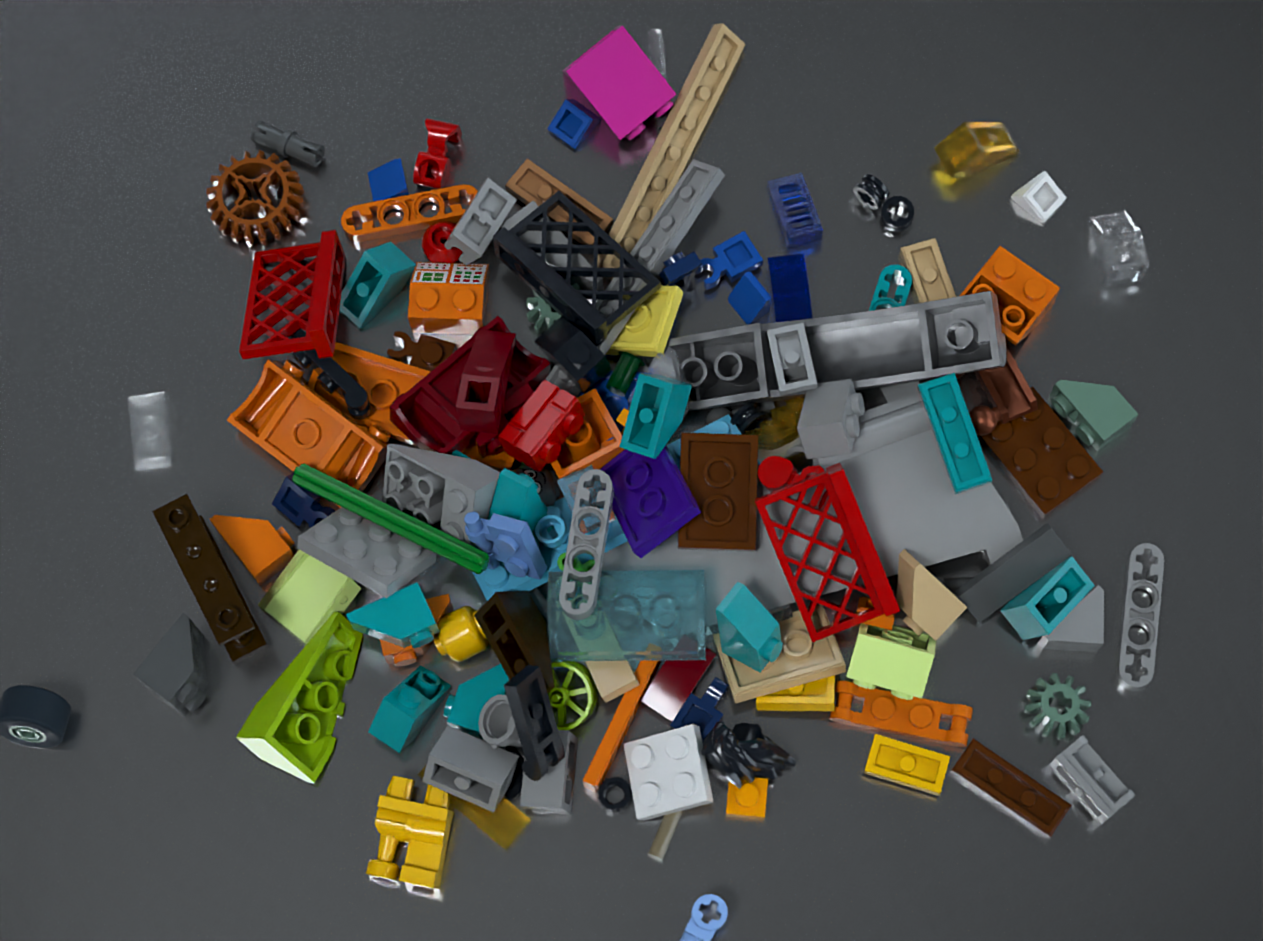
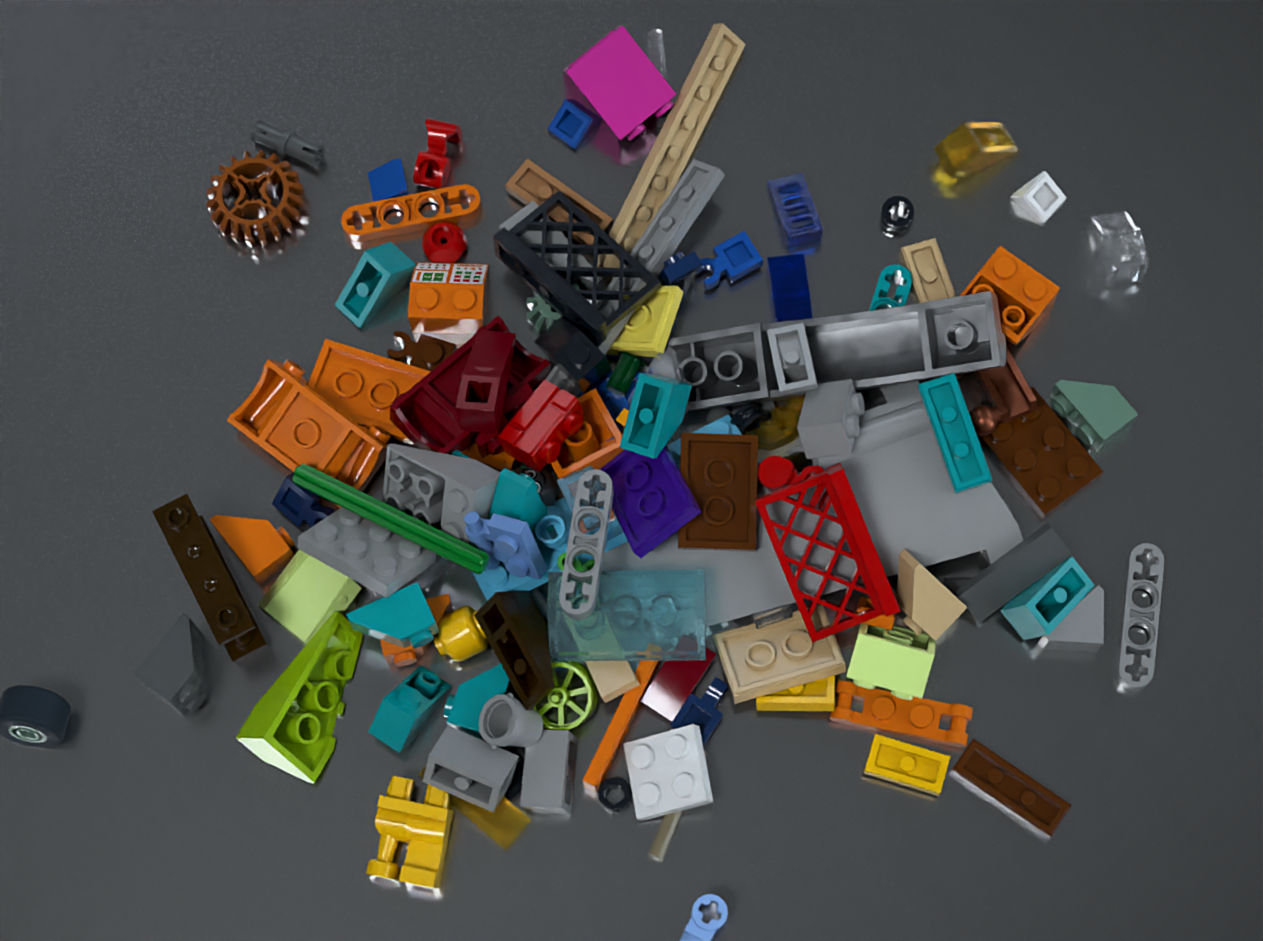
clear plate [127,391,174,471] -> none
red fence [239,230,346,360] -> none
black plate [289,328,371,420] -> none
light grey hinge [444,178,517,266] -> none
black plate [504,665,565,781] -> none
black hair [701,722,796,789] -> none
teal slope [715,582,783,673] -> none
light orange plate [726,777,768,820] -> none
blue slope [728,271,771,325] -> none
black bush [853,174,890,210] -> none
sand green gear [1024,673,1091,740] -> none
light grey hinge [1050,735,1136,824] -> none

